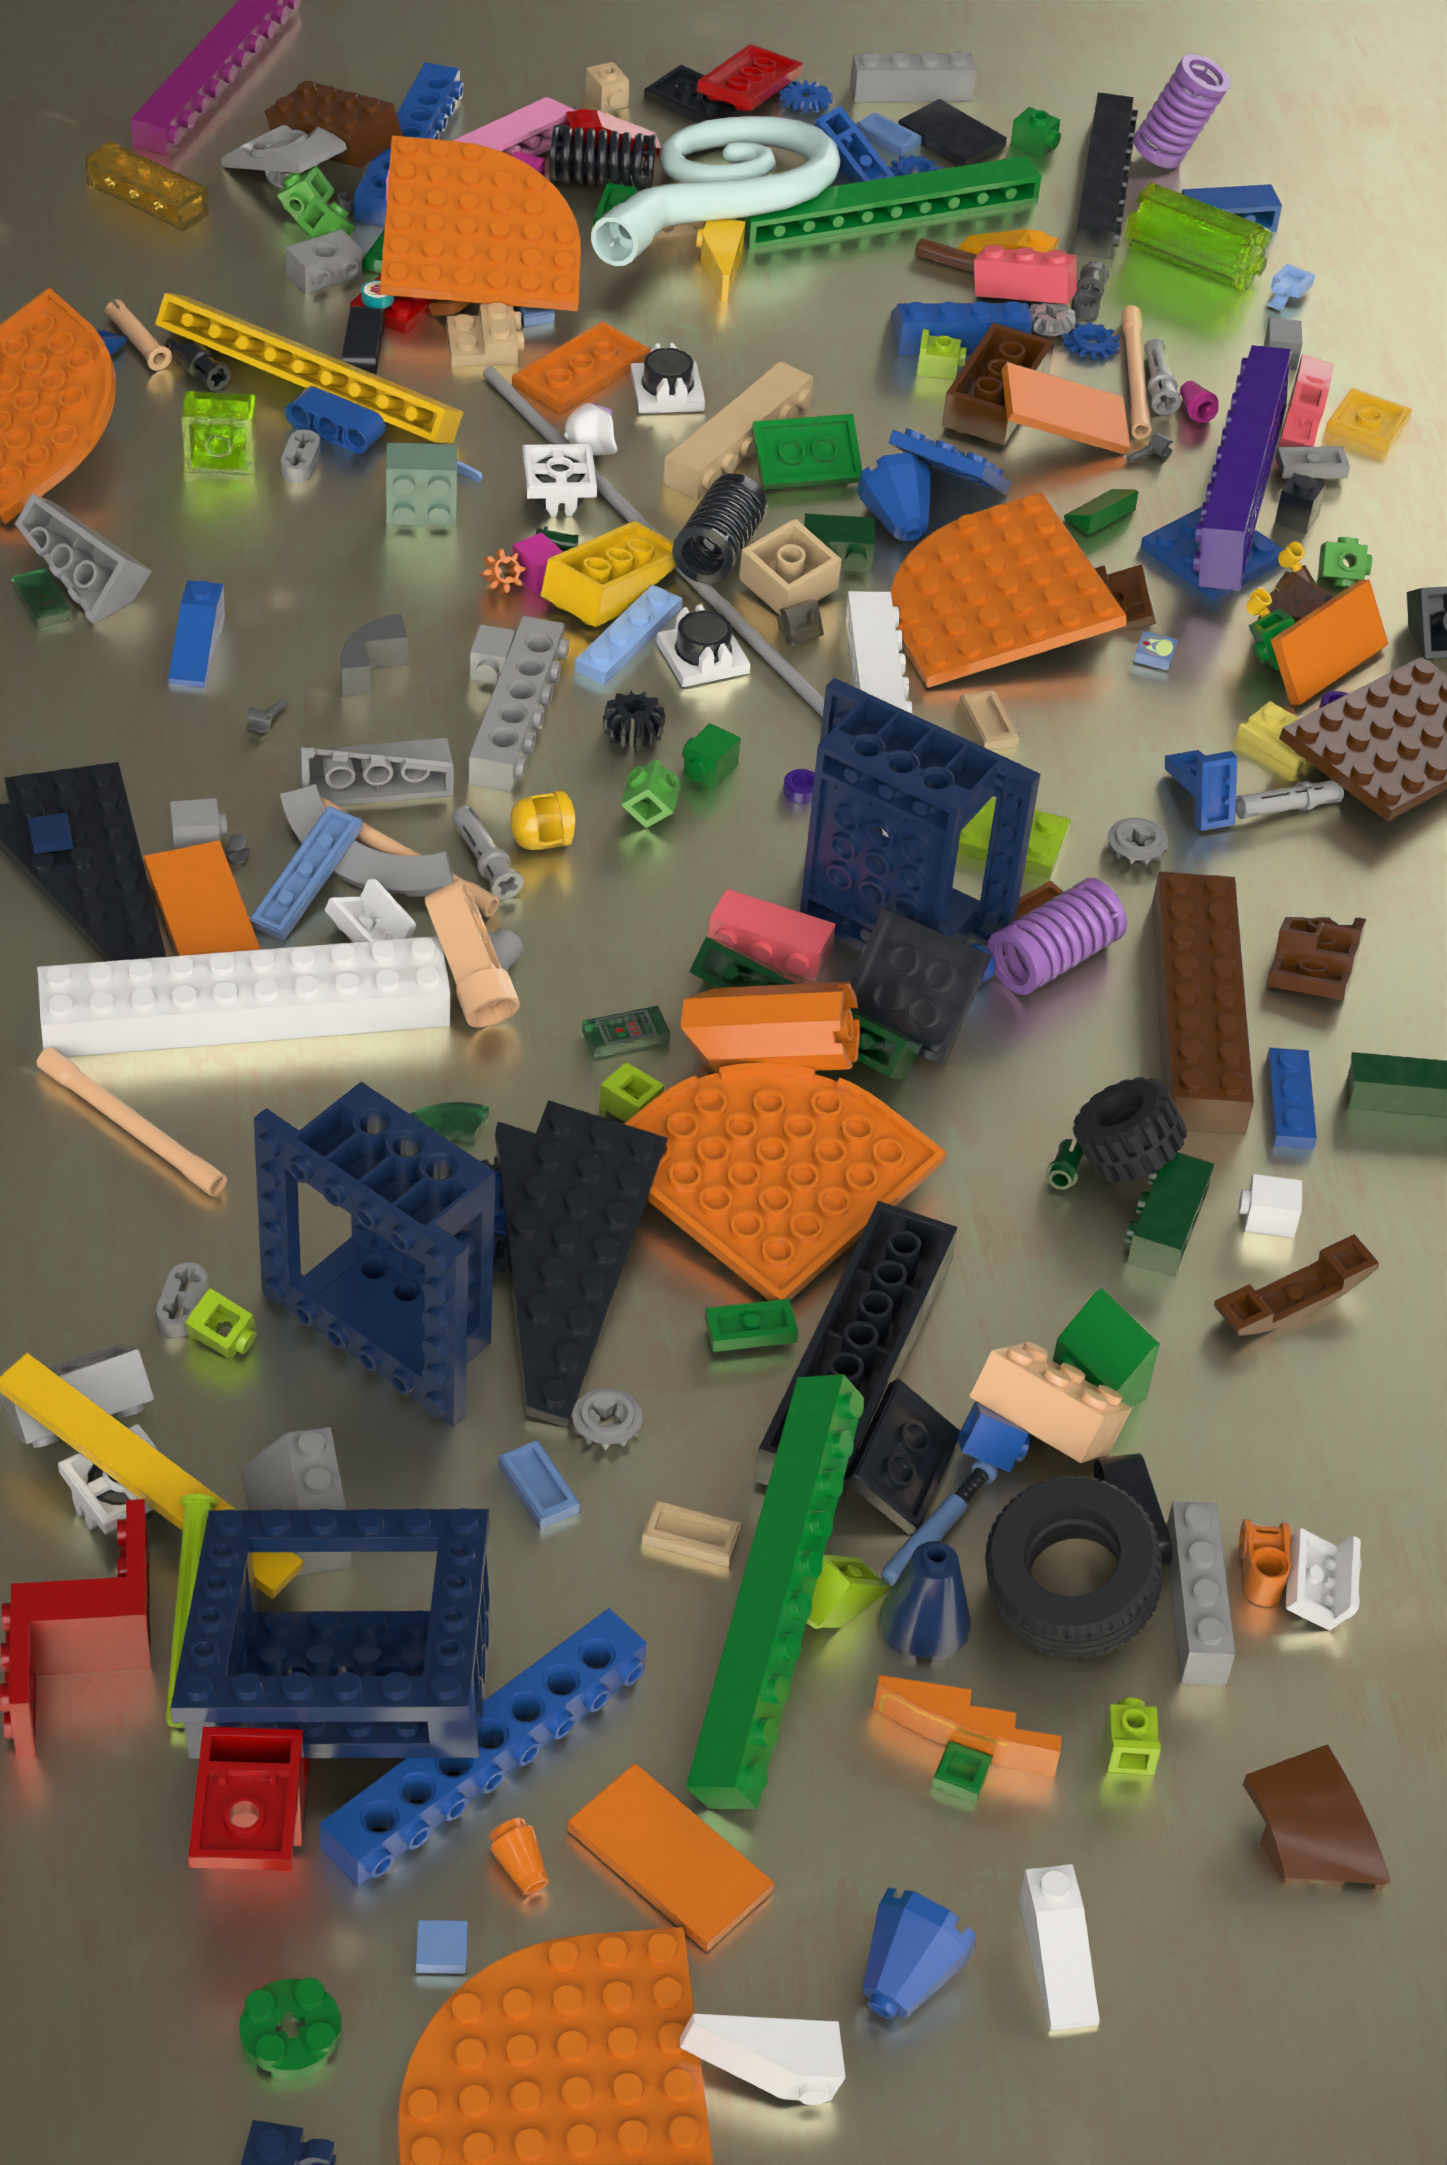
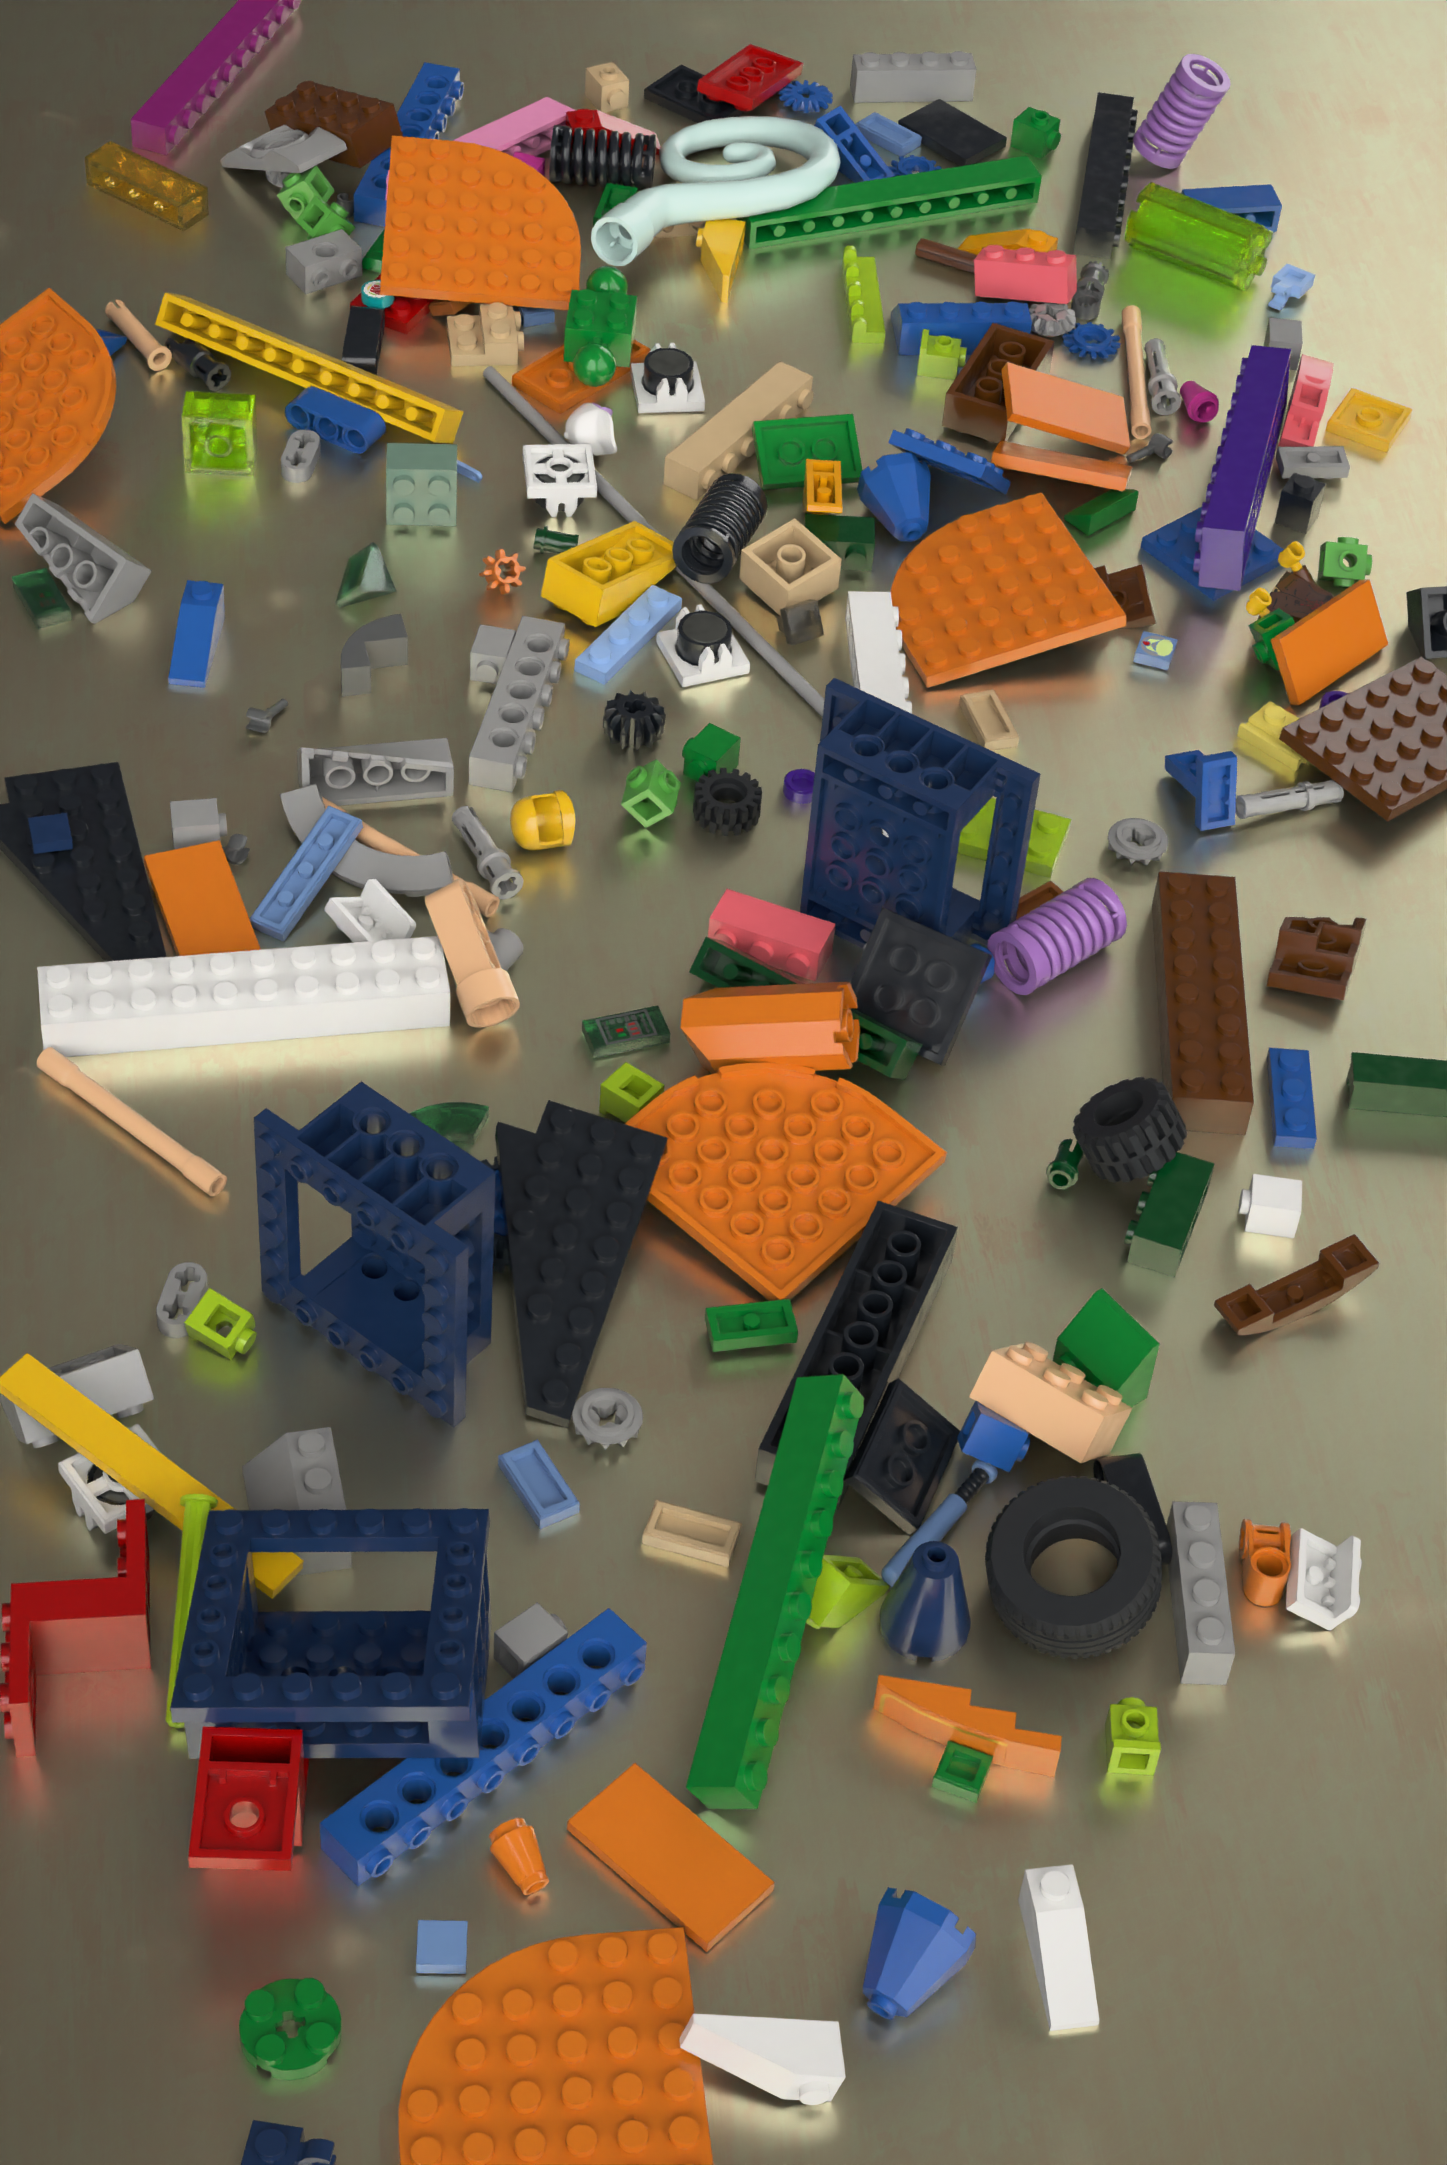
dark pink brick [513,532,563,595] -> none
reddish brown slope [1243,1744,1391,1890] -> none
none -> clear green slope [336,542,397,608]
none -> light grey brick [494,1602,568,1679]
none -> green brick [564,266,637,387]
none -> black tyre [693,768,762,836]
none -> light orange slope [803,459,842,515]
none -> lime hinge [842,246,885,343]
none -> orange tile [991,441,1133,491]

